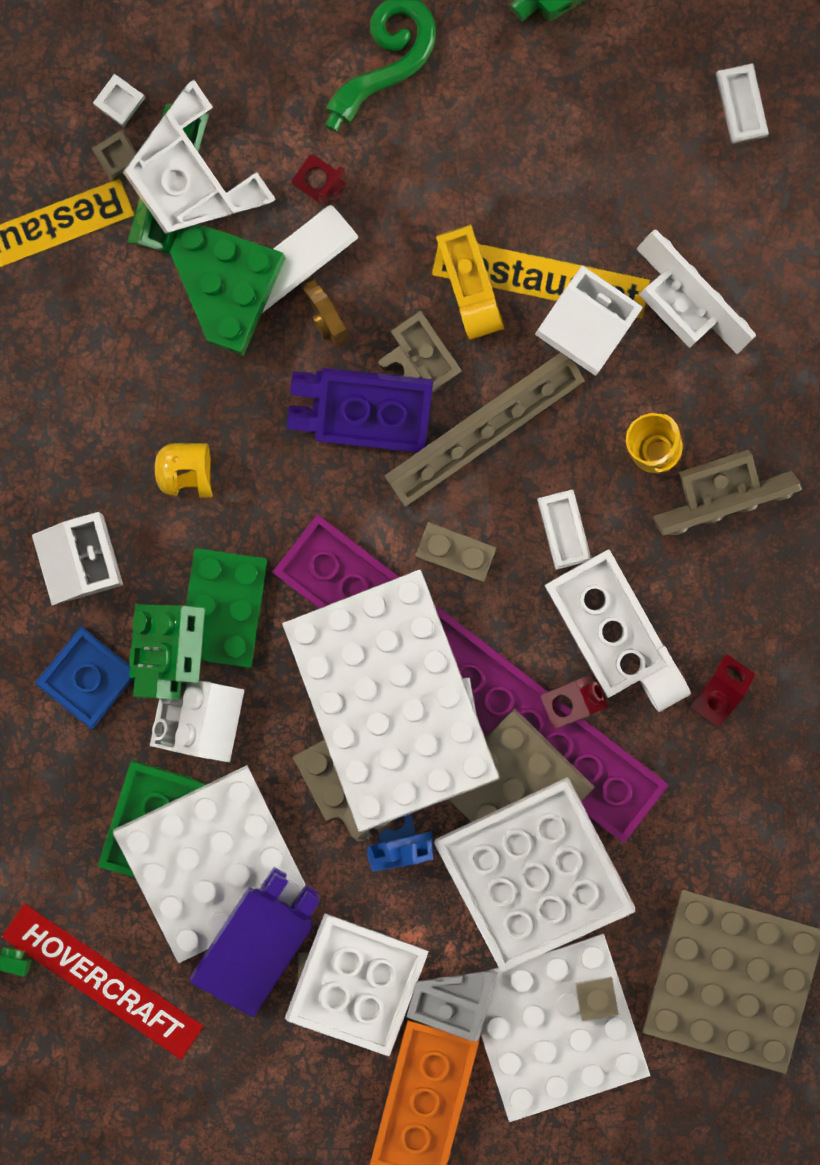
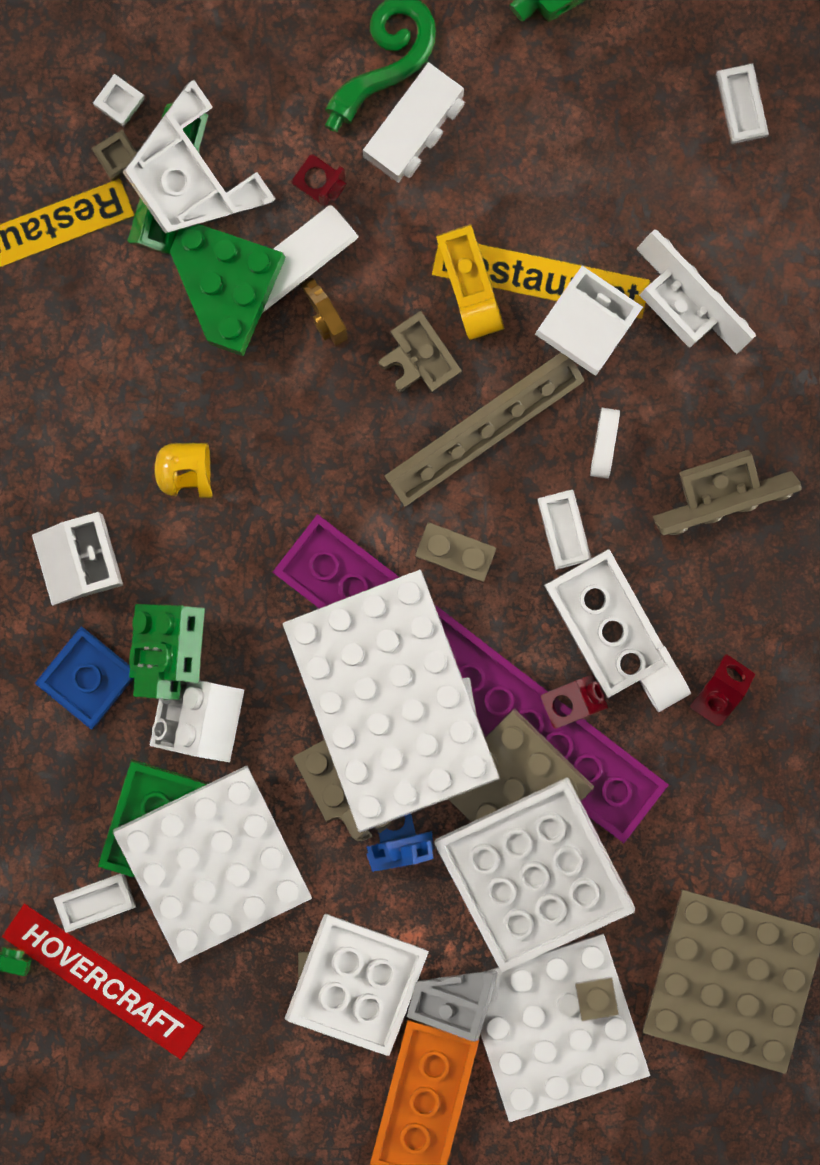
green plate [186,548,268,668] -> none
dark purple tile [190,867,320,1017] -> none
dark purple tile [287,368,433,452] -> none
yellow helmet [626,413,683,474] -> none
none -> white tile [53,874,136,933]
none -> white brick [363,62,465,183]
none -> white beam [590,407,620,479]

